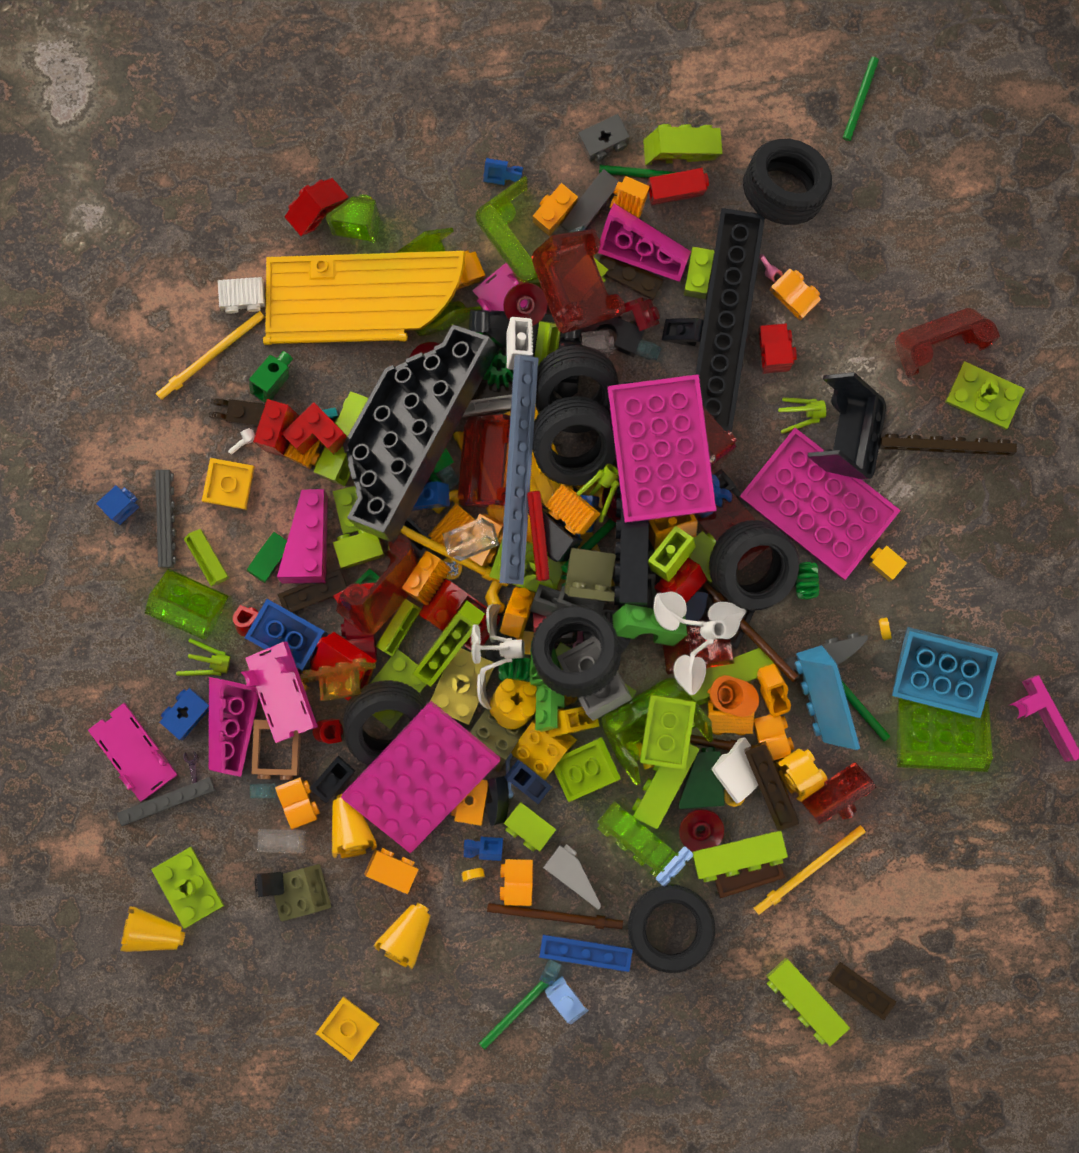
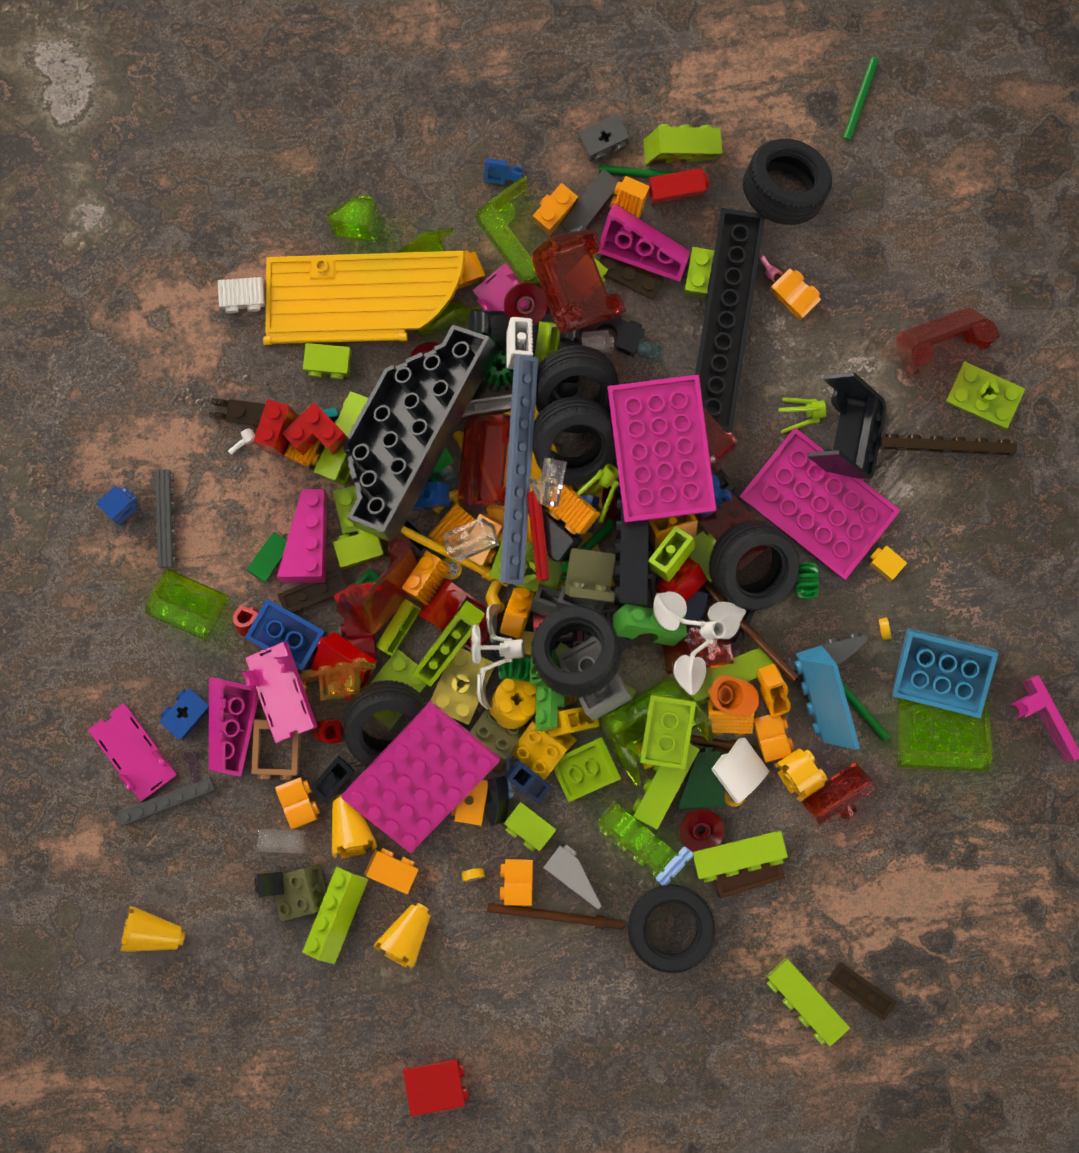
lime plate [151,847,225,929] -> none
yellow bar [156,311,265,400] -> none
lime plant [176,638,231,676] -> none
lime piece [184,529,229,587] -> none
yellow plate [202,458,255,510] -> none
green torso [249,351,293,404] -> none
clear light blue piece [250,784,275,798] -> none
red brick [284,178,349,236] -> none
yellow plate [316,996,380,1061] -> none
blue plate [463,837,503,861] -> none
green bar [479,978,550,1050] -> none
blue plate [539,934,633,972] -> none
clear light blue piece [539,959,562,986] -> none
light blue torso [545,976,589,1025] -> none
dark red bracket [619,297,660,331] -> none
black slope [662,318,704,346] -> none
dark brown plate [744,741,799,831] -> none
yellow bar [753,825,866,915] -> none
red brick [758,323,797,374] -> none
none -> lime brick [302,867,369,964]
none -> lime brick [303,343,352,380]
none -> red brick [403,1058,469,1116]
none -> clear slope [529,458,567,507]

